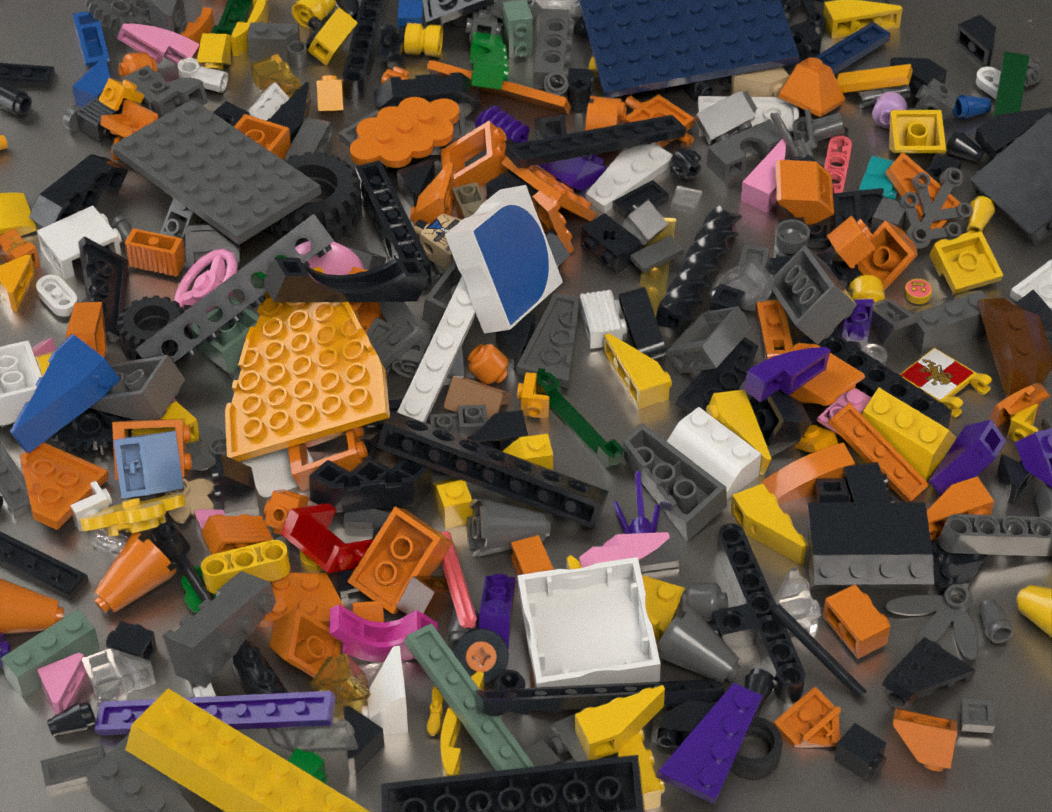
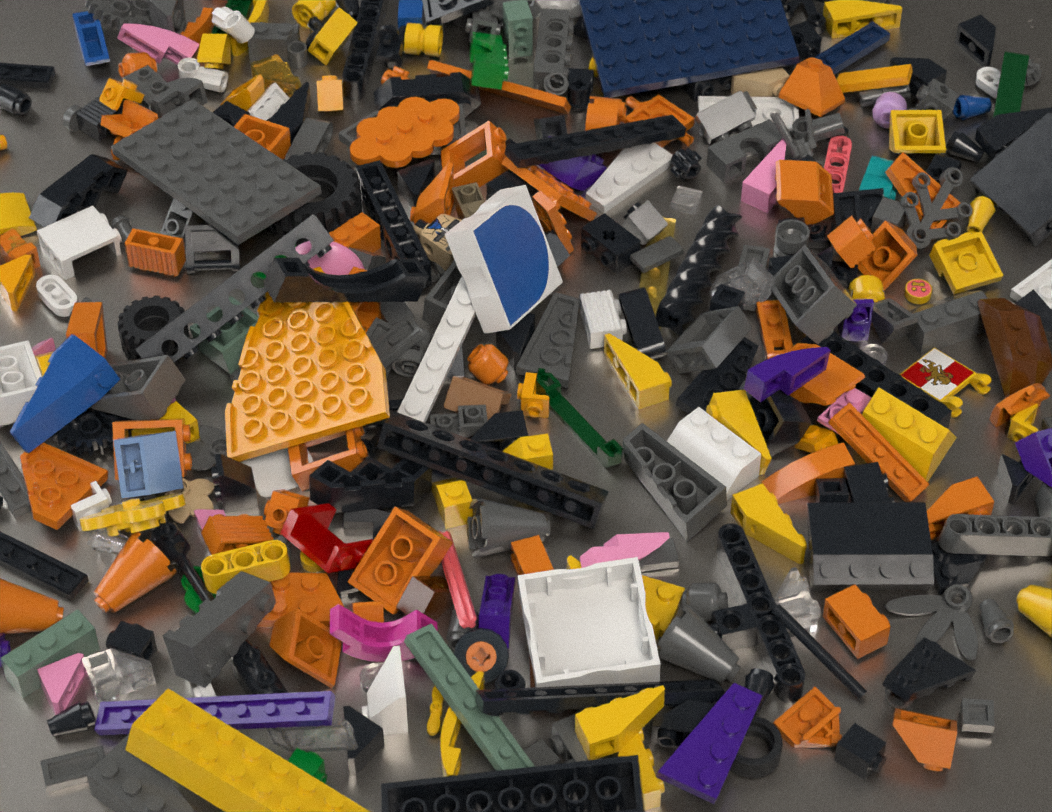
blue slope [72,58,110,108] -> none
black wing [78,236,128,343] -> none
bright pink piece [174,249,238,314] -> none
clear yellow slope [310,654,371,704] -> none
dark purple piece [475,105,530,143] -> none
black tile [612,180,669,217] -> none
dark purple plant [612,471,660,534] -> none
dark purple slope [929,420,1006,496] -> none
none -> white piece [211,6,255,43]
none -> light orange slope [220,74,265,111]
none -> orange brick [329,212,381,253]

